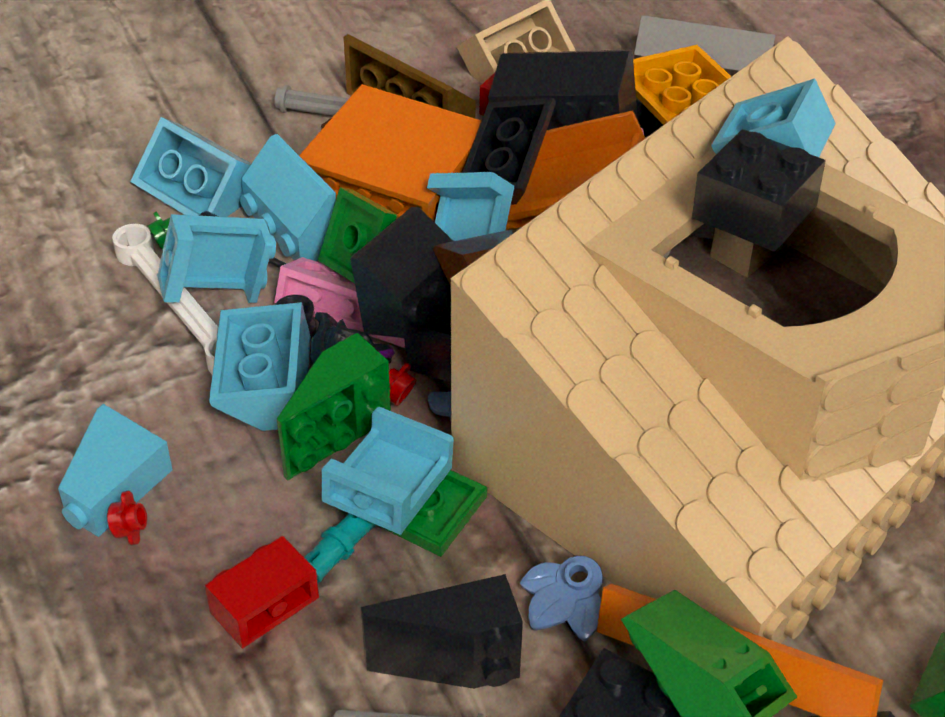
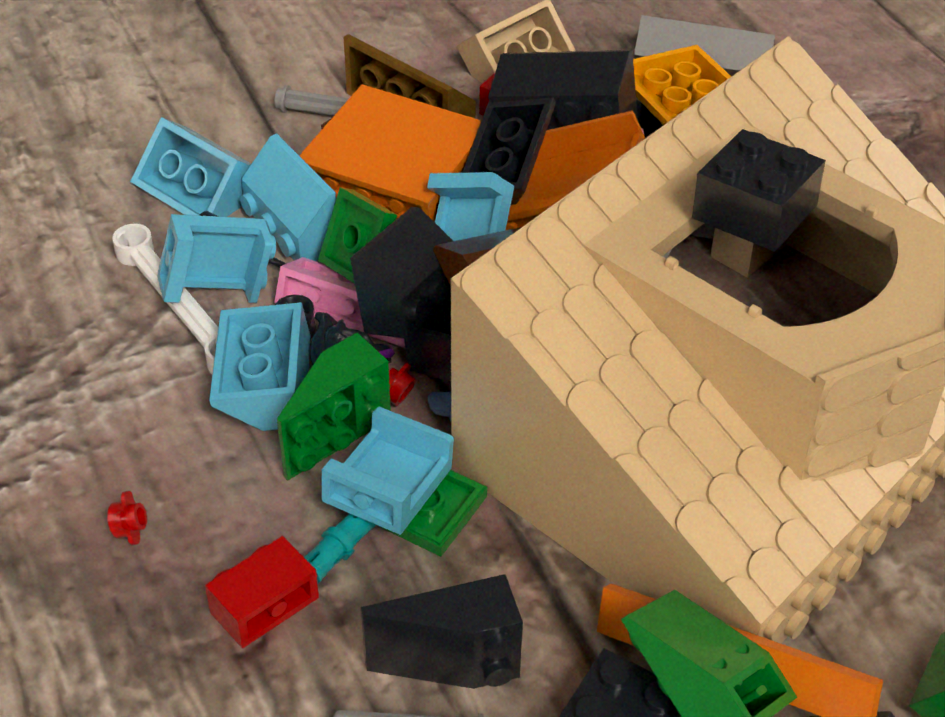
medium azure slope [58,404,173,537] -> none
green plate [147,212,170,251] -> none
medium blue plate [520,556,603,641] -> none
medium azure slope [711,78,836,157] -> none

